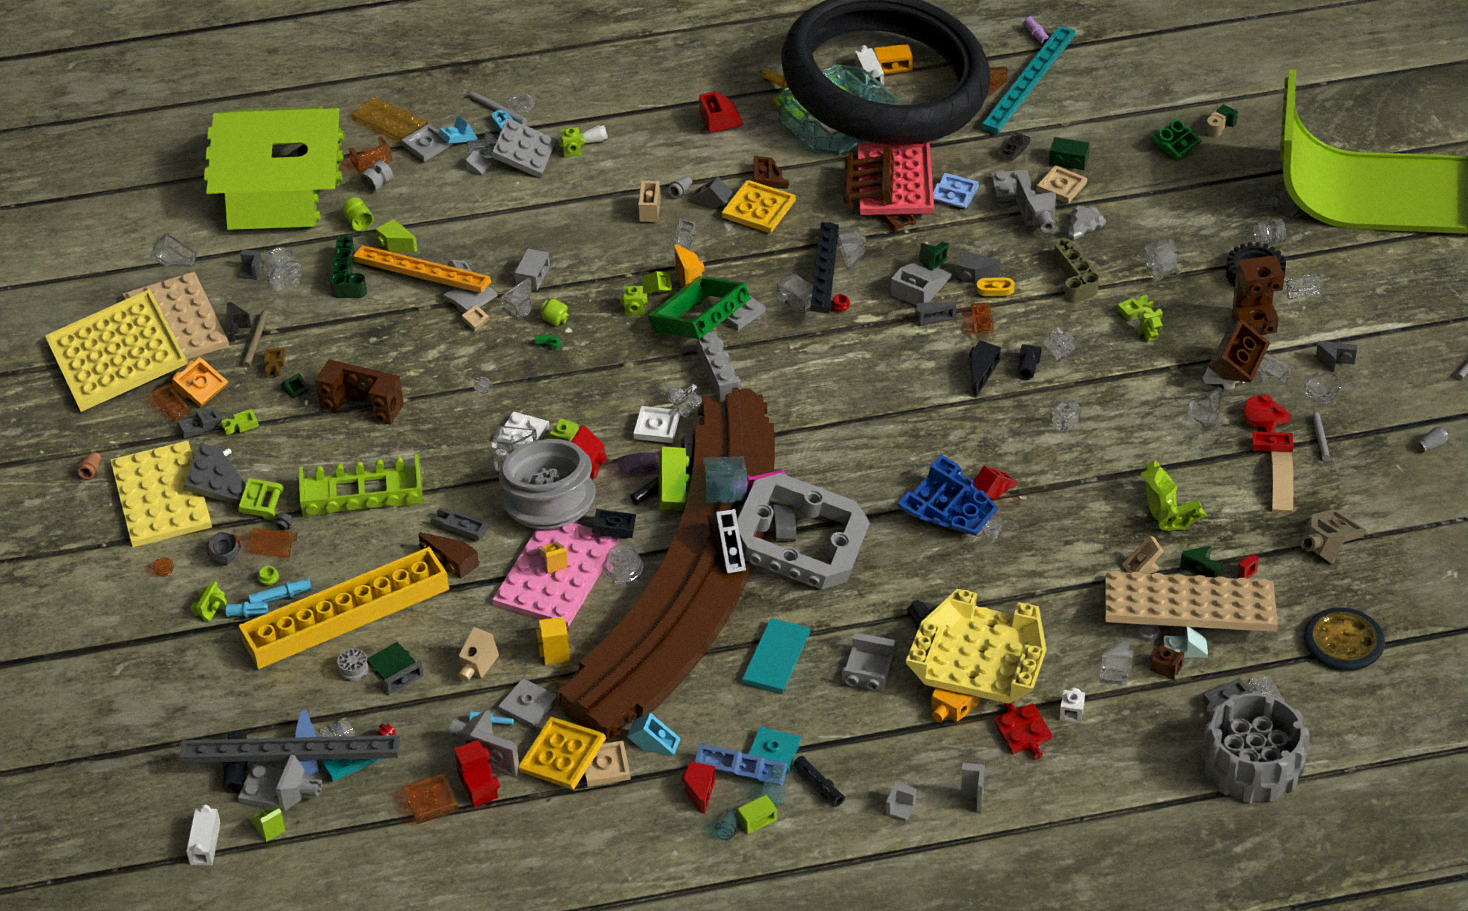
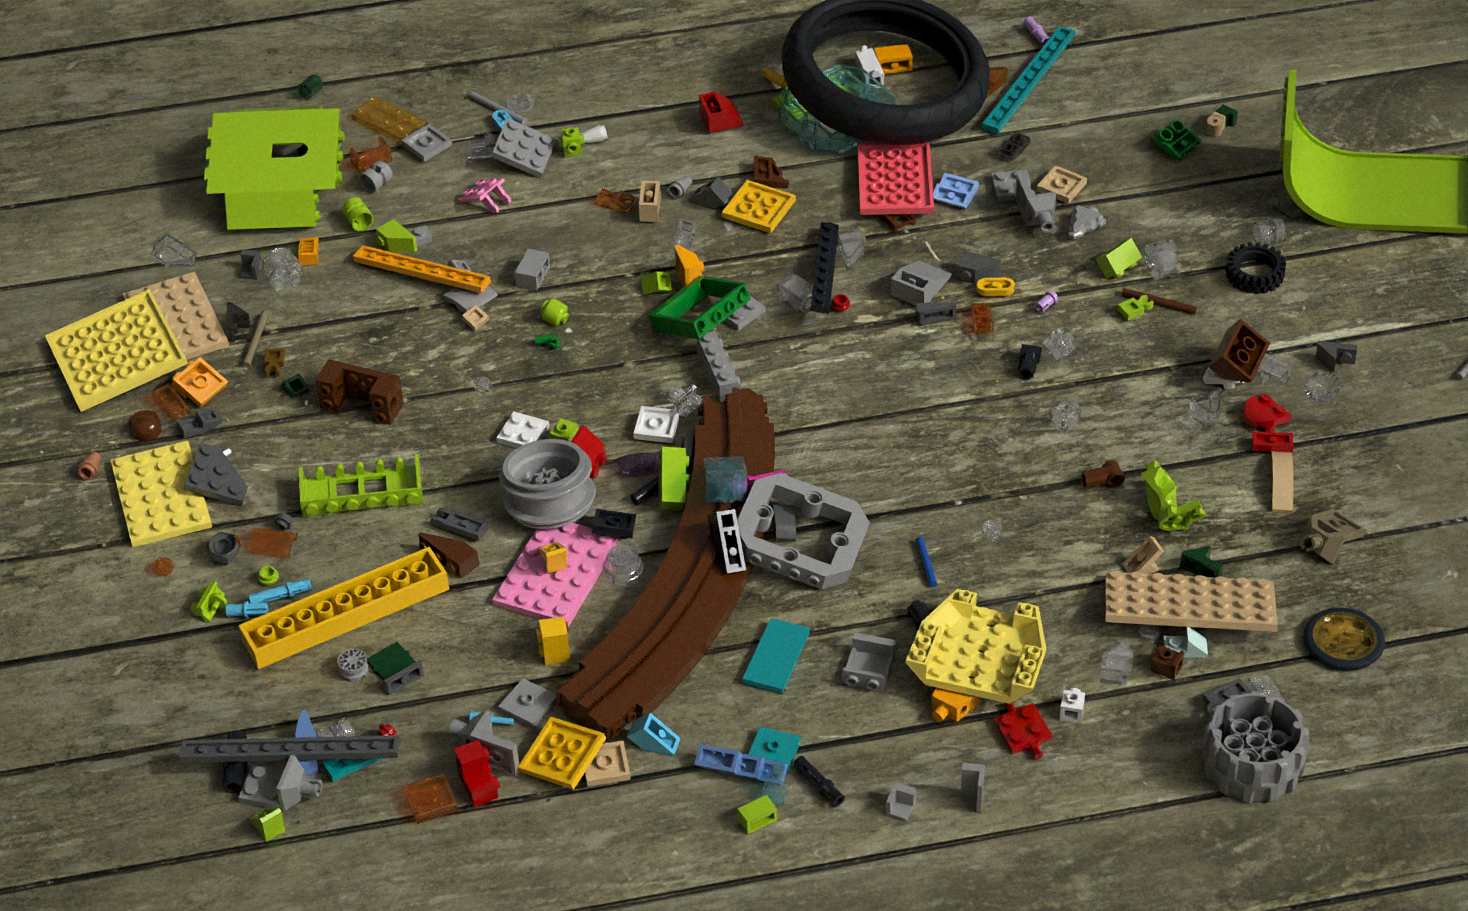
white brick [187,805,221,865] -> none
lime plate [221,409,259,435] -> none
lime plate [239,478,284,520] -> none
dark green beam [330,236,367,298] -> none
medium azure slope [438,115,477,144] -> none
tan torso [458,627,499,682] -> none
light grey slope [466,150,491,175] -> none
clear slope [492,425,537,471] -> none
clear slope [501,278,532,321] -> none
lime brick [620,286,647,316] -> none
red slope [681,762,716,814] -> none
clear light blue cone [715,807,737,840] -> none
reddish brown fence [843,145,894,210] -> none
blue wedge [897,454,998,536] -> none
dark green slope [919,241,949,271] -> none
black slope [969,340,1001,398] -> none
red slope [973,465,1017,499] -> none
dark green brick [1049,137,1090,170] -> none
olive beam [1054,238,1099,303] -> none
lime hips [1136,307,1163,342] -> none
reddish brown plate [1231,255,1285,335] -> none
red plate [1237,553,1259,579] -> none
clear hips [1286,274,1321,300] -> none
light grey bar [1312,413,1330,461] -> none
light grey cone [1417,427,1449,452] -> none
none -> reddish brown cap [129,410,161,442]
none -> clear green brick [298,74,323,99]
none -> light orange slope [298,237,319,266]
none -> light grey plate [408,225,433,246]
none -> bright pink plate [458,177,511,214]
none -> clear orange slope [594,188,637,211]
none -> blue bar [915,537,937,587]
none -> lavender pin [1034,291,1058,313]
none -> reddish brown piece [1081,460,1125,488]
none -> lime brick [1096,238,1142,278]
none -> copper bar [1122,288,1197,314]

